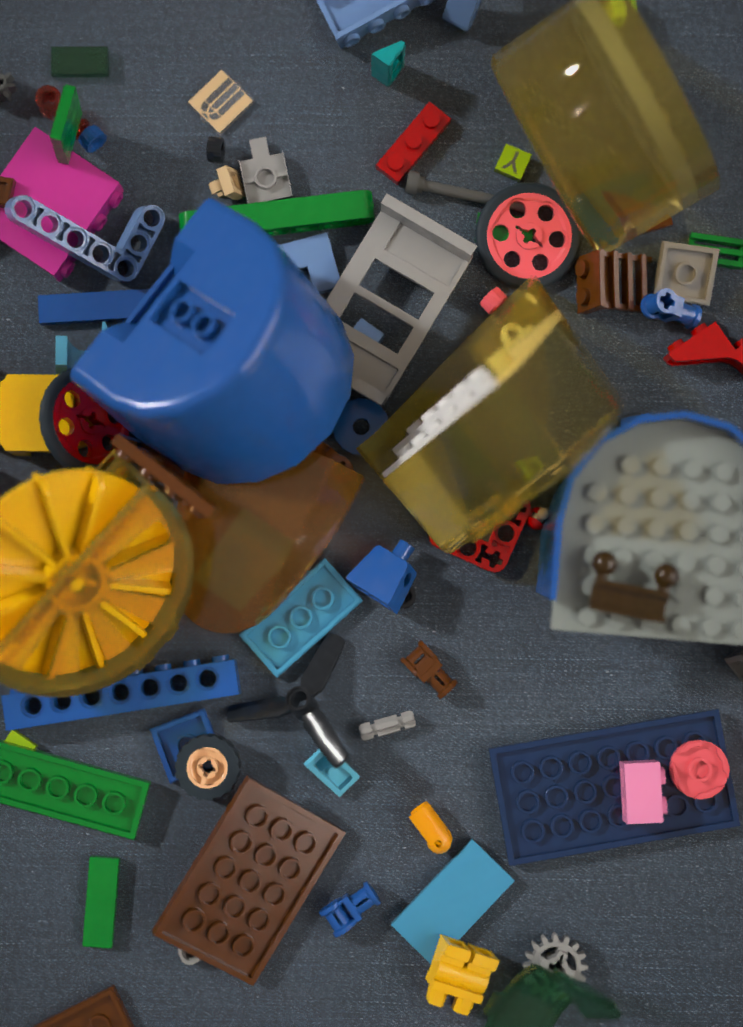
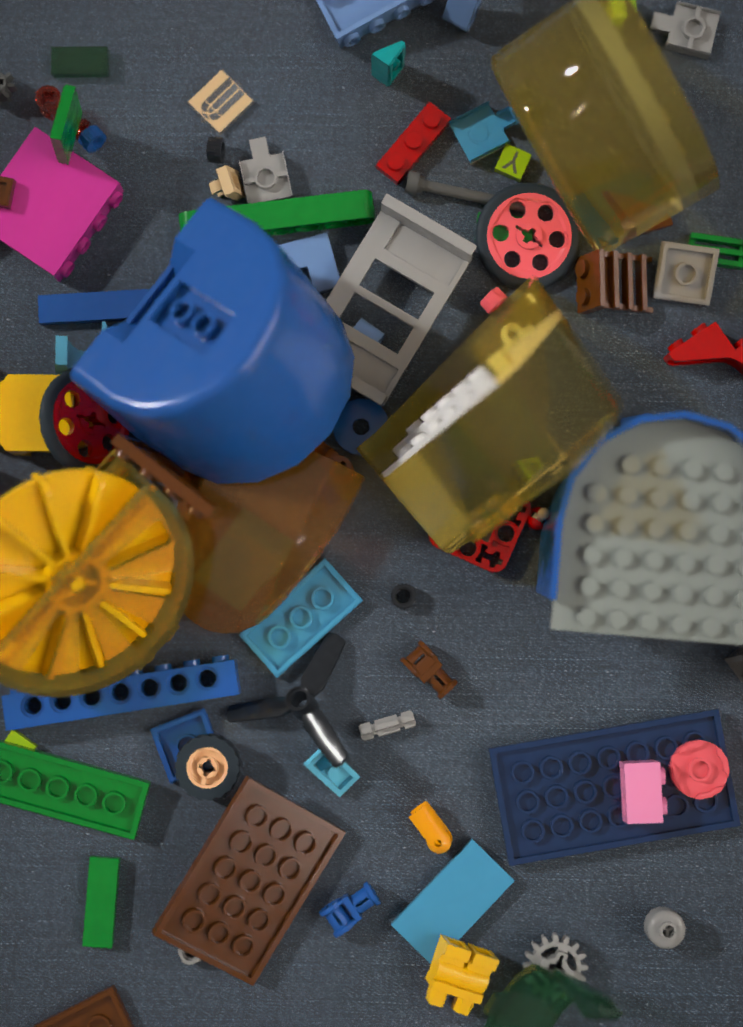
medium blue beam [4,195,165,282] -> none
blue torso [346,540,417,615] -> none
dark brown gear [588,551,679,624] -> none
blue connector [640,288,702,330] -> none
none -> dark azure piece [449,100,521,165]
none -> light grey head [644,906,686,949]
none -> light grey piece [650,1,721,60]

